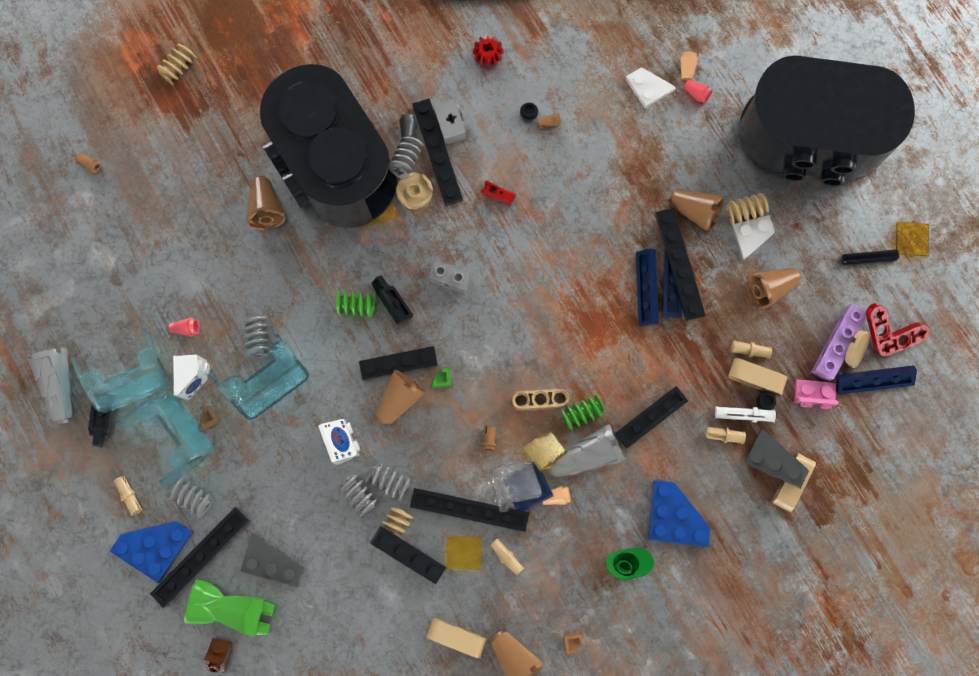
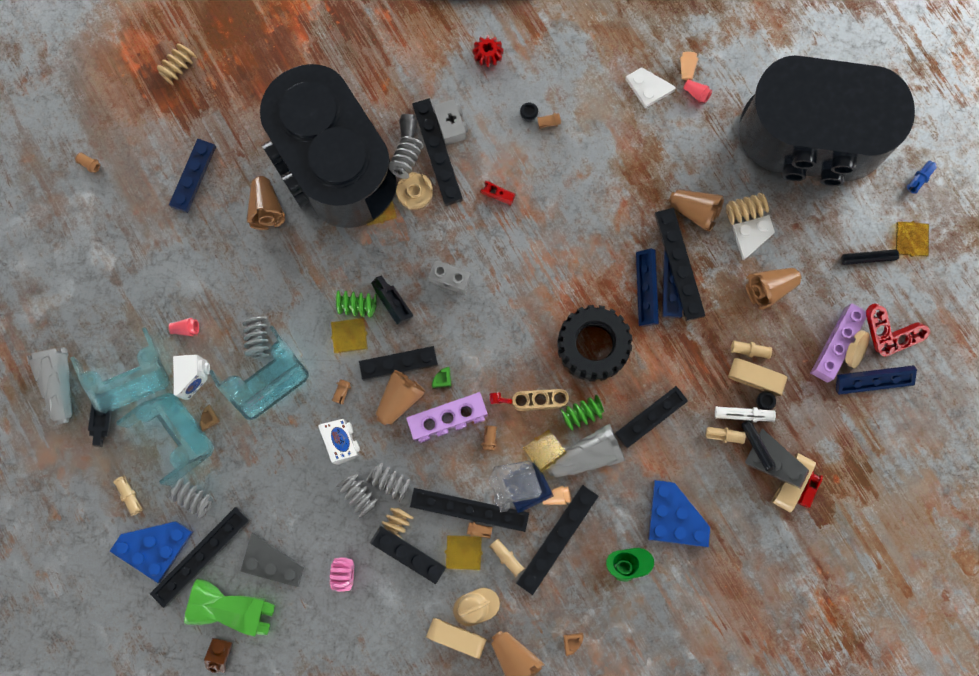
bright pink bracket [794,379,838,410] -> none
none -> dark blue plate [169,138,216,213]
none -> bright pink gear [330,557,355,592]
none -> clear yellow piece [331,318,368,353]
none -> medium nougat pin [332,379,351,405]
none -> lavender brick [406,392,488,443]
none -> tan piece [453,588,500,627]
none -> medium nougat pin [467,521,493,539]
none -> red hand [489,392,513,404]
none -> black plate [516,485,599,595]
none -> black tyre [557,305,632,382]
none -> black axle [741,420,776,472]
none -> red bar [797,472,823,508]
none -> blue axle [907,161,937,194]

